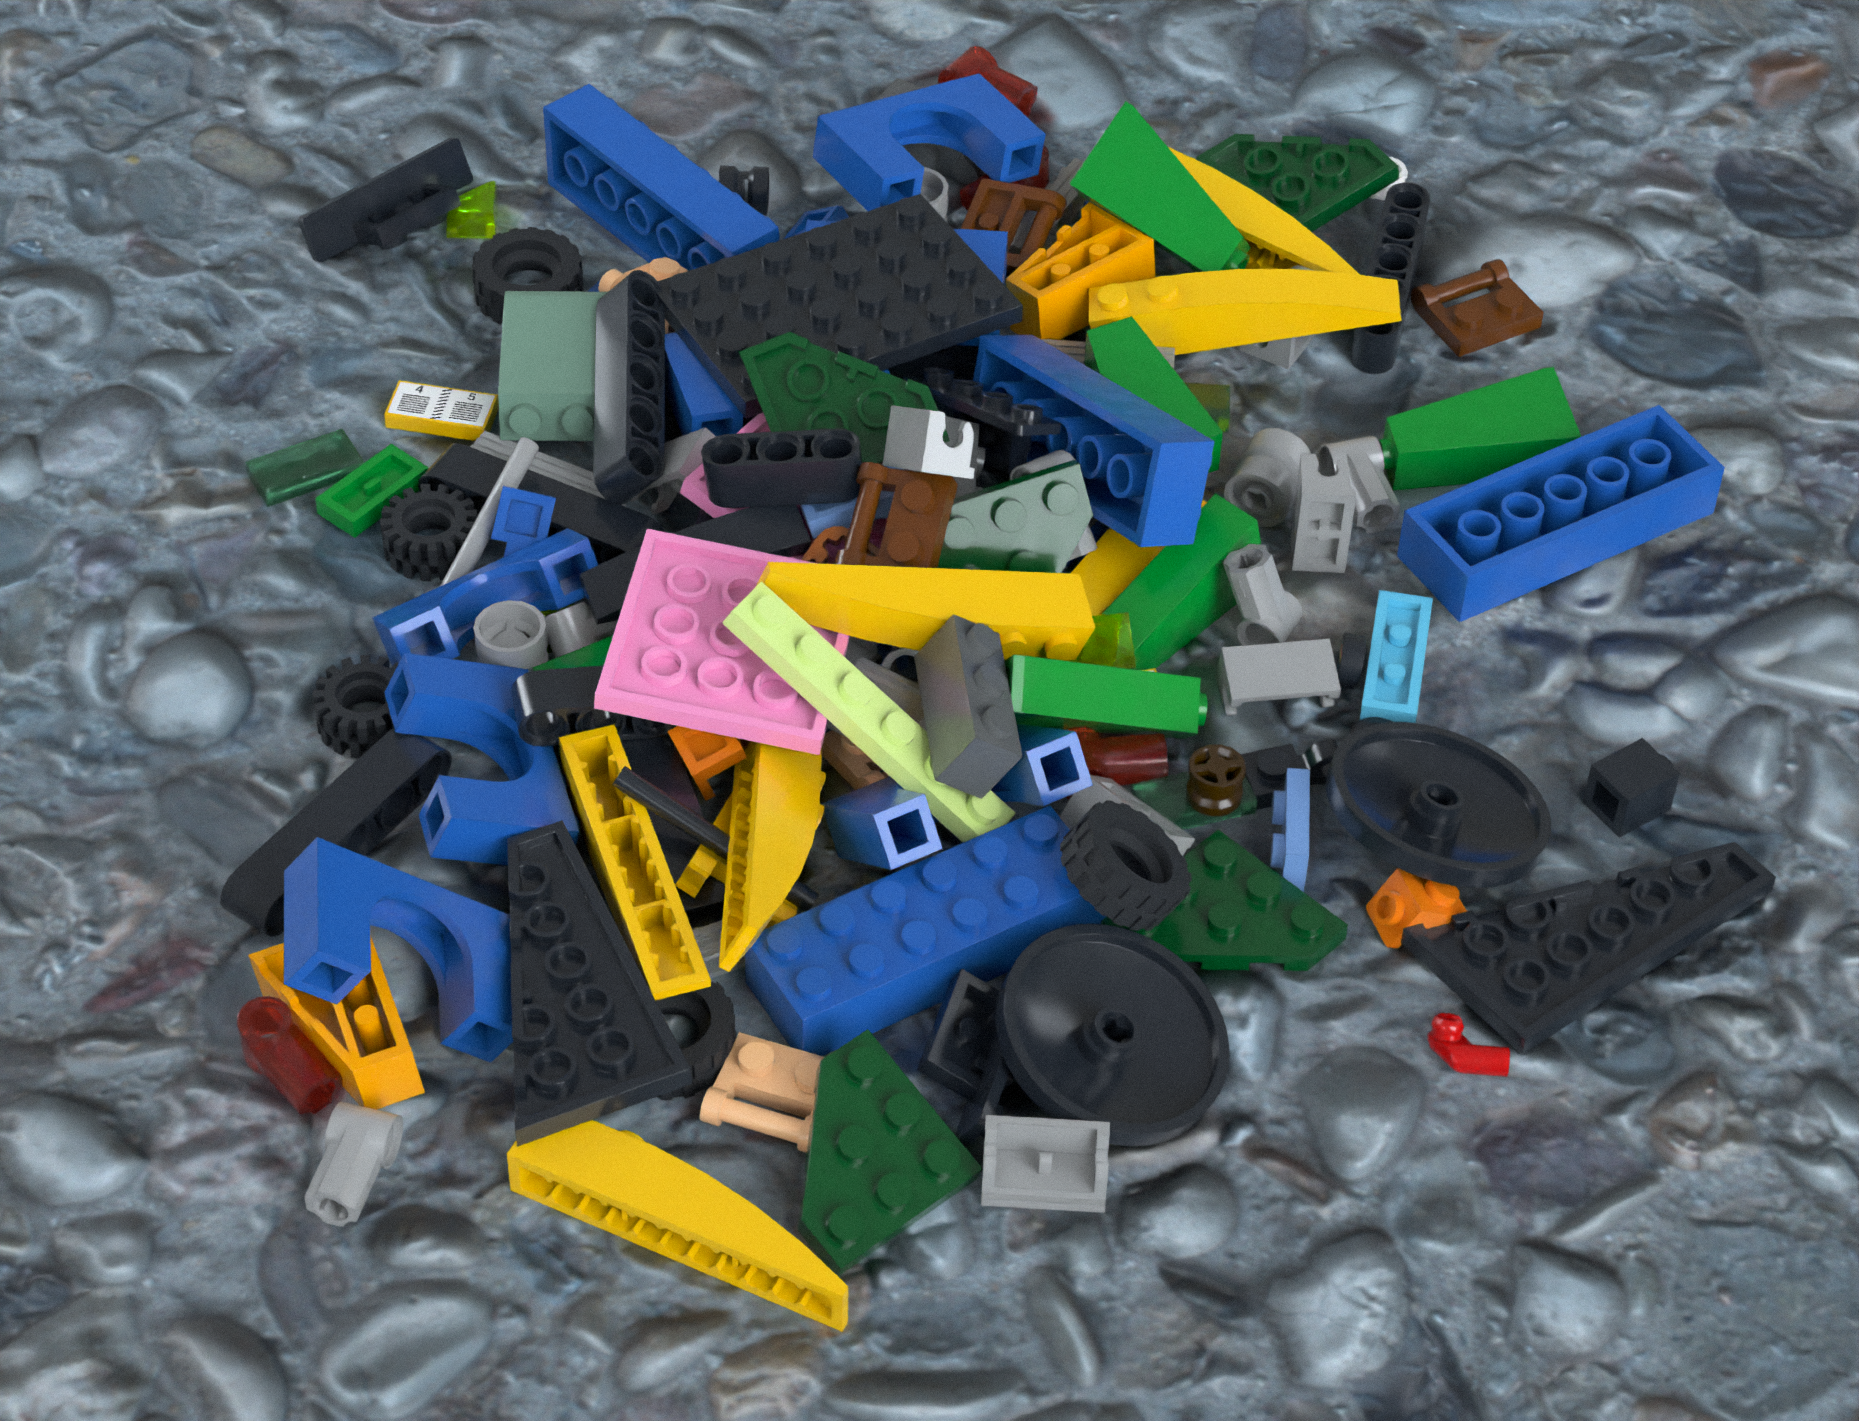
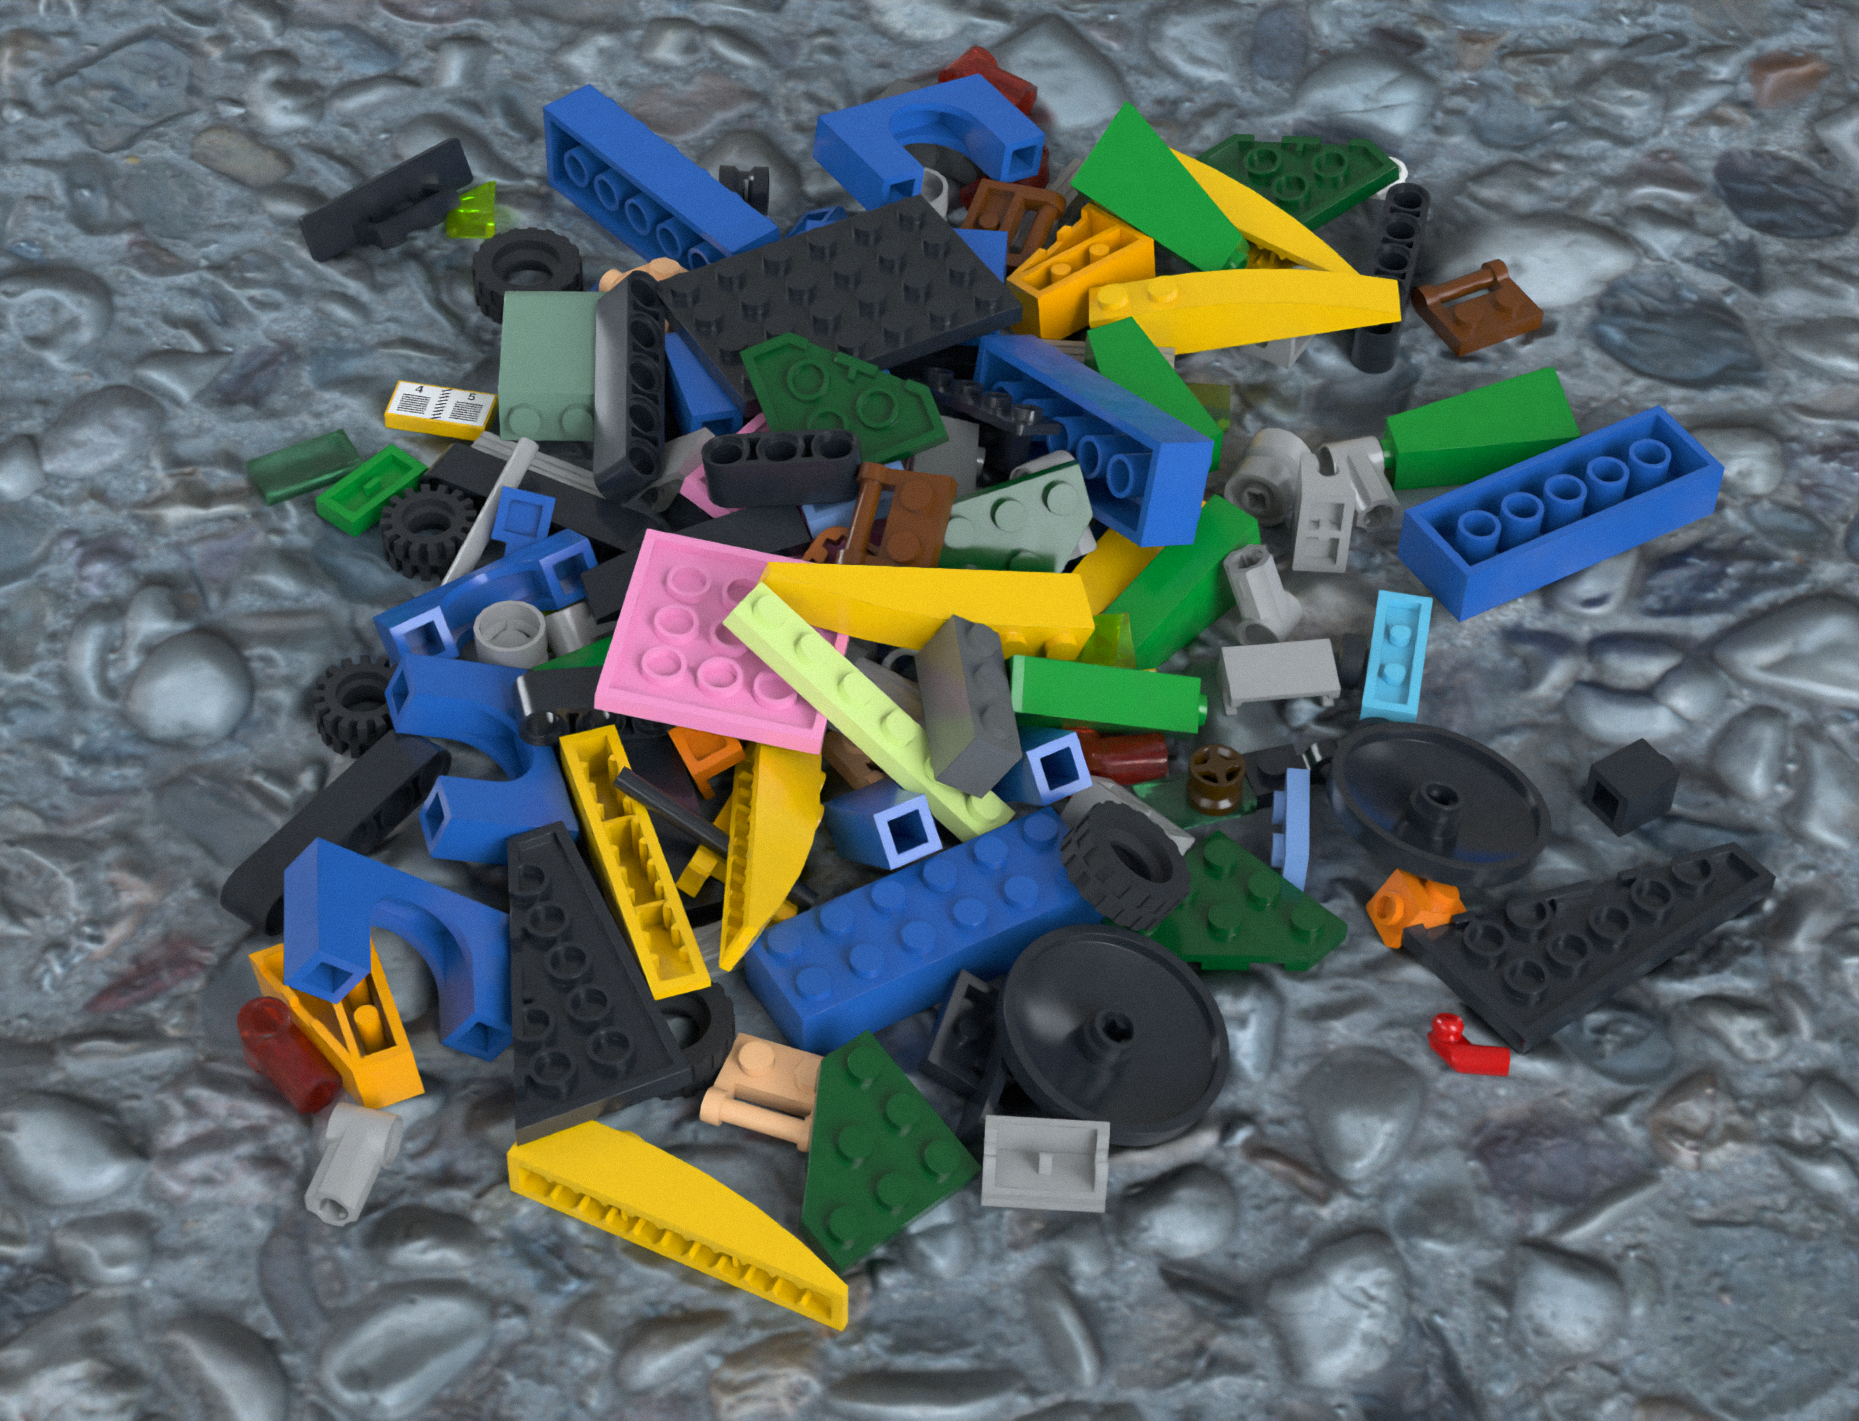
light grey hinge [883,405,975,479] -> none

